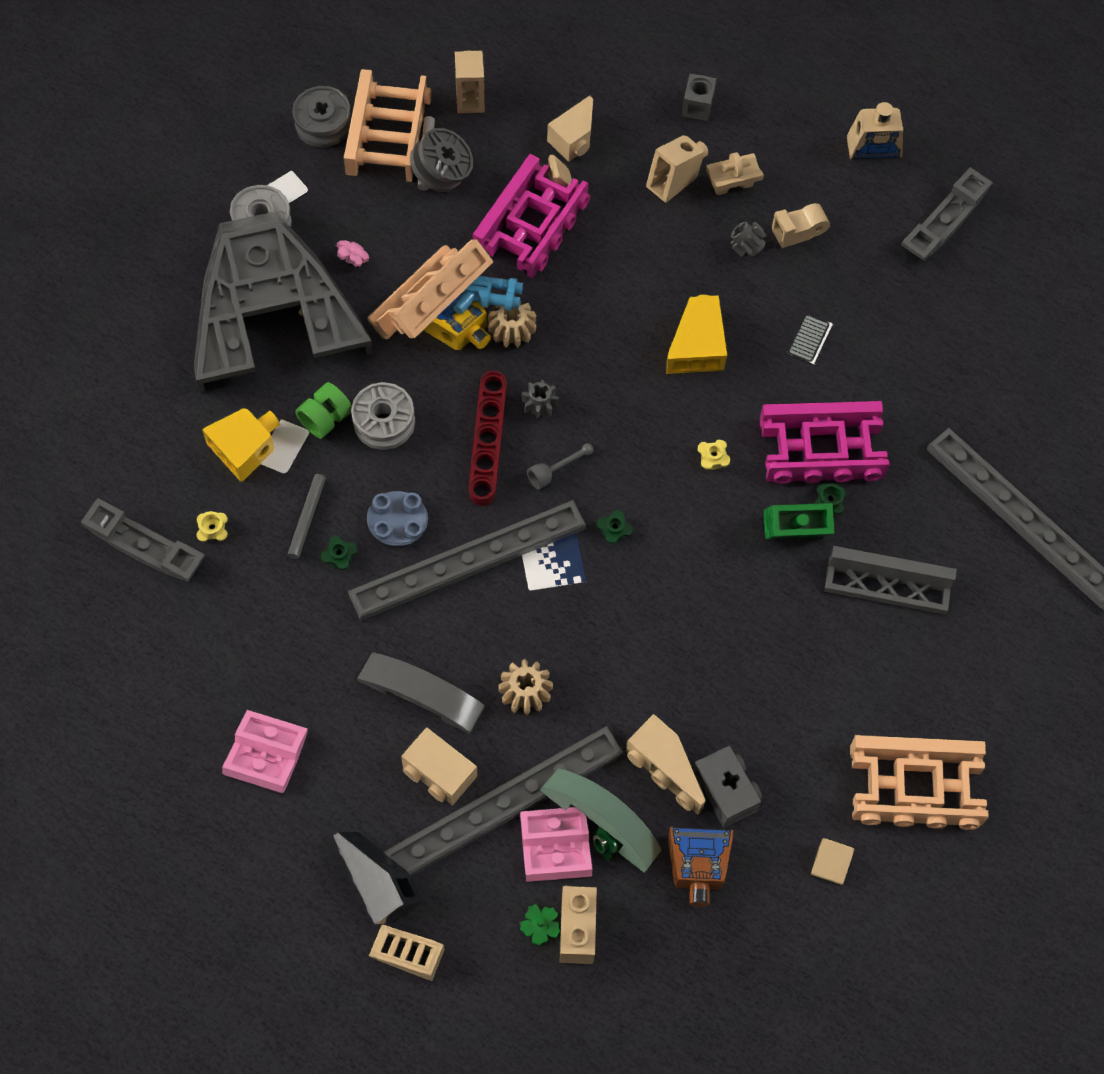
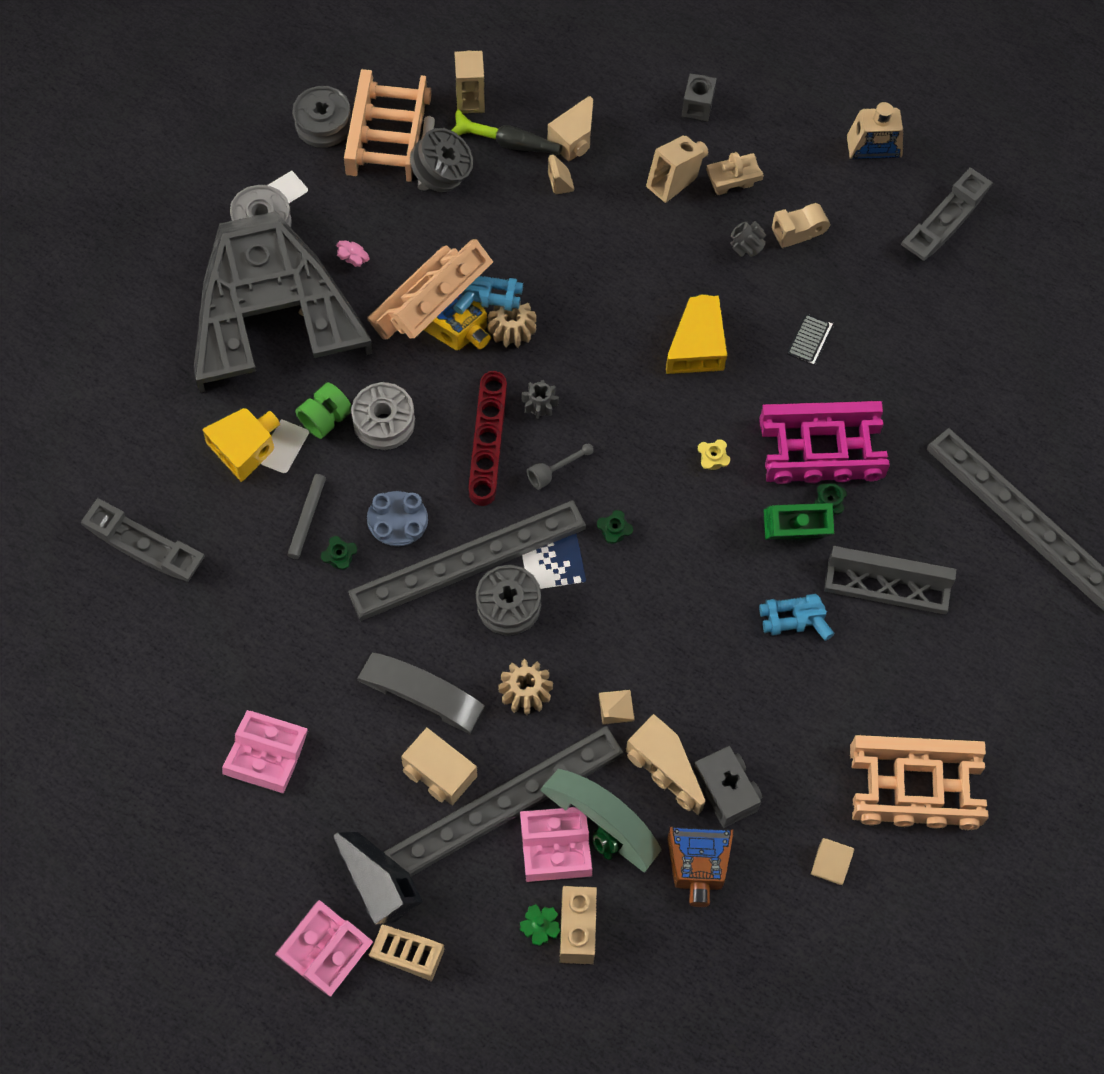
light yellow plate [197,511,228,542] -> none
dark pink fence [473,154,590,278] -> none
none -> bright pink slope [275,900,373,997]
none -> pearl dark grey piece [451,109,562,155]
none -> dark grey wheel [476,565,541,636]
none -> tan slope [599,690,634,724]
none -> dark azure piece [759,594,835,641]

